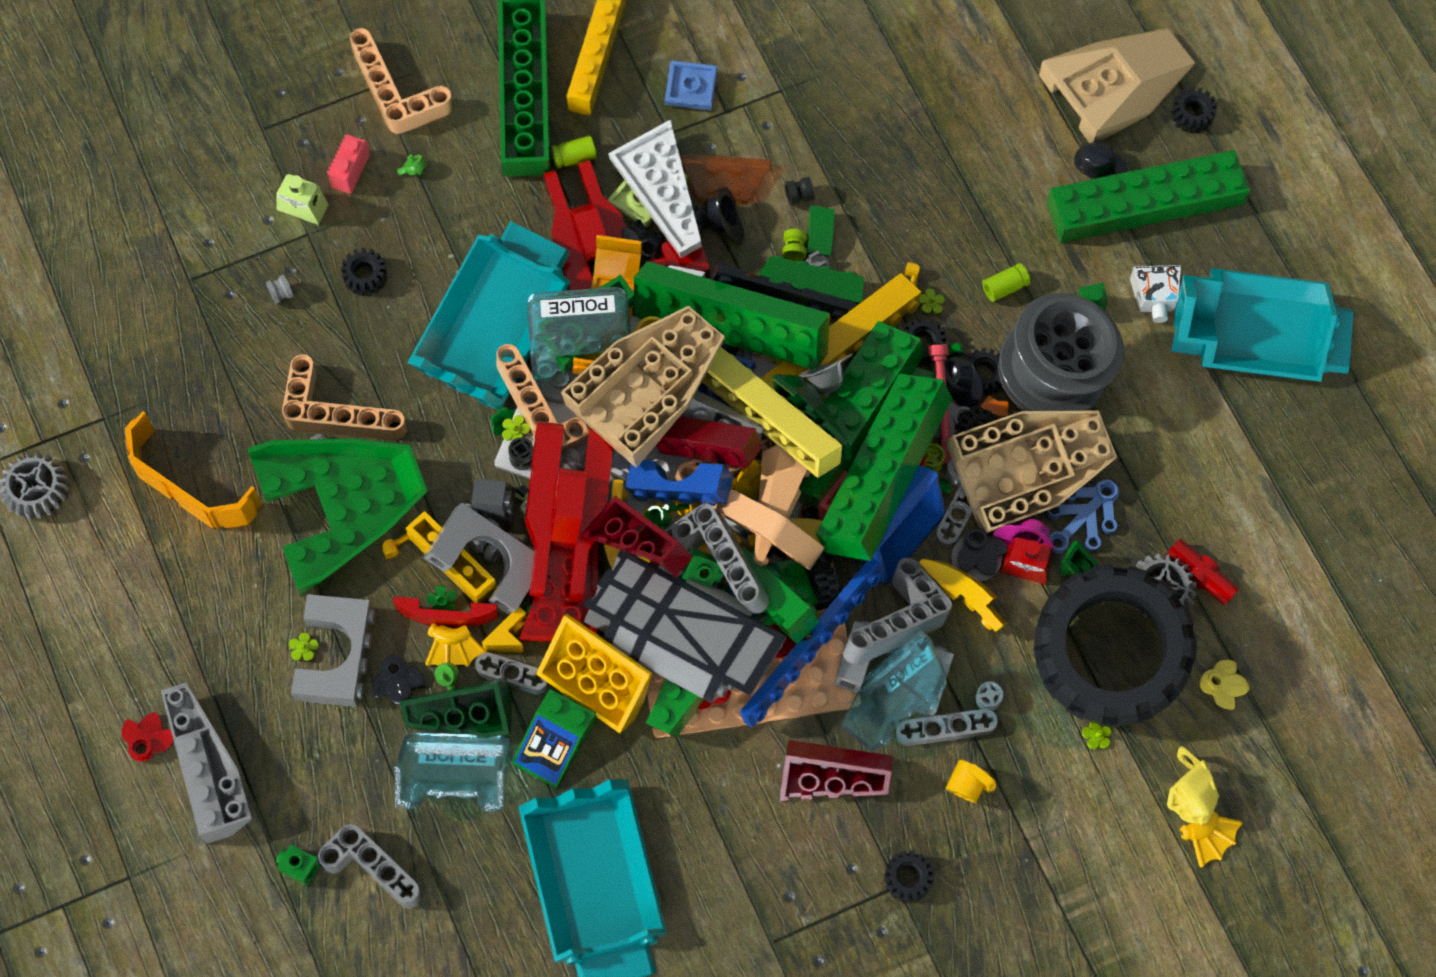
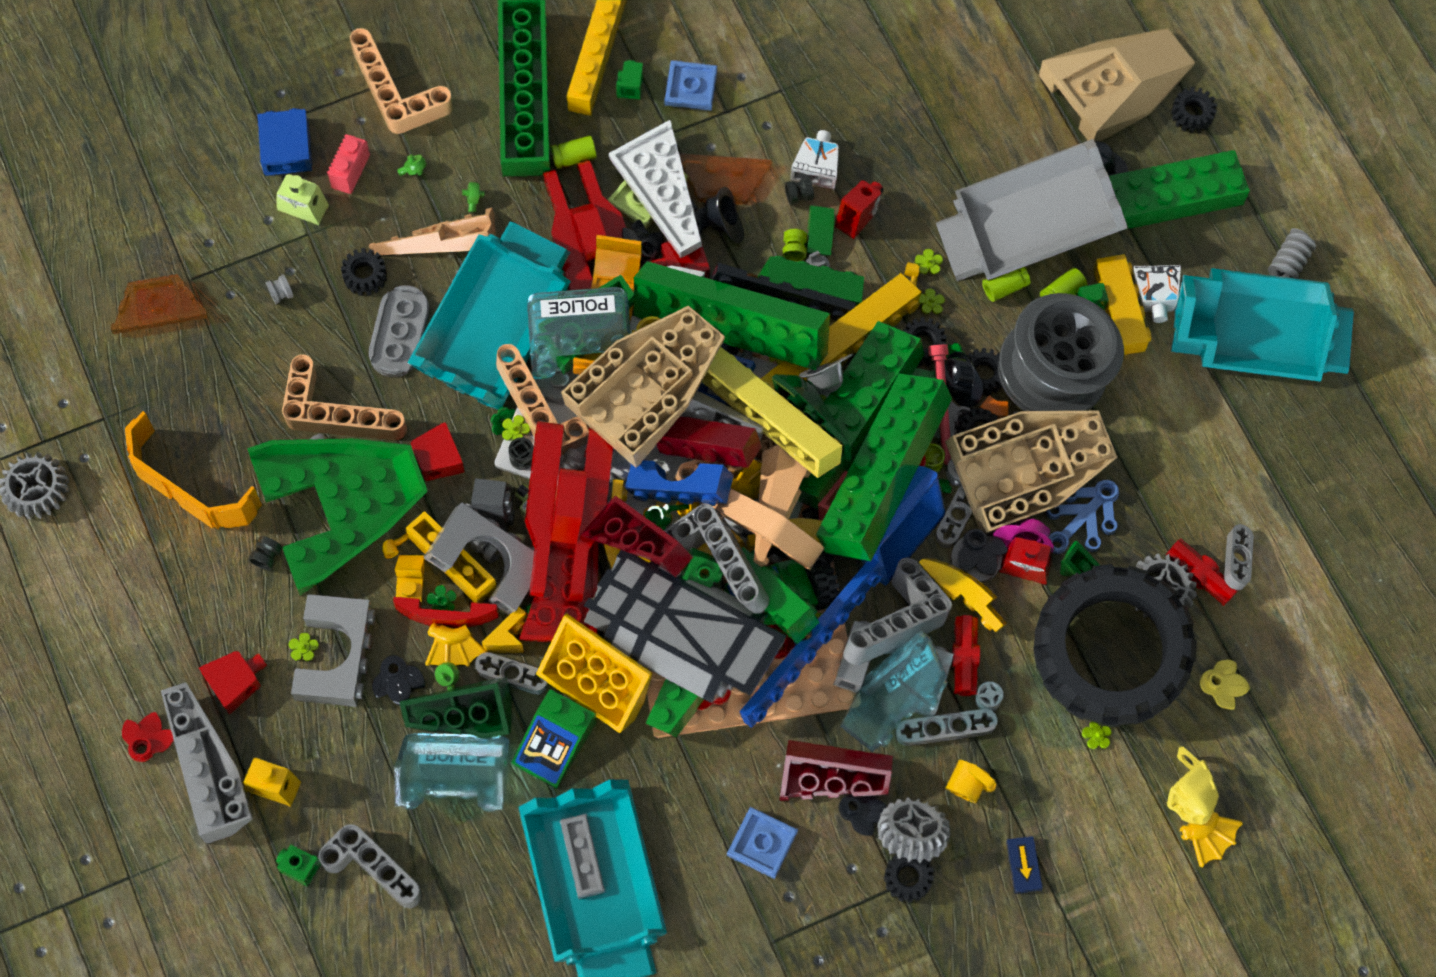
none -> clear orange wing [111,274,208,334]
none -> red torso [199,651,267,714]
none -> yellow torso [244,758,301,807]
none -> pearl dark grey wheel [248,536,282,571]
none -> blue brick [257,108,313,176]
none -> light nougat wedge [369,208,496,255]
none -> light grey tile [369,285,430,377]
none -> yellow slope [395,555,425,605]
none -> red torso [410,422,465,481]
none -> bright green piece [462,182,484,212]
none -> light grey tile [560,814,605,899]
none -> green brick [616,60,643,100]
none -> medium blue plate [727,807,798,879]
none -> white torso [791,130,838,190]
none -> red torso [834,181,884,239]
none -> black plate [838,795,887,836]
none -> light grey gear [877,798,950,863]
none -> lime plant [915,249,943,275]
none -> light grey panel [936,139,1128,282]
none -> red piece [952,615,980,696]
none -> dark blue tile [1006,836,1042,894]
none -> lime piece [1040,267,1087,297]
none -> yellow brick [1093,254,1151,355]
none -> light grey beam [1224,524,1254,590]
none -> light grey piece [1268,228,1316,279]

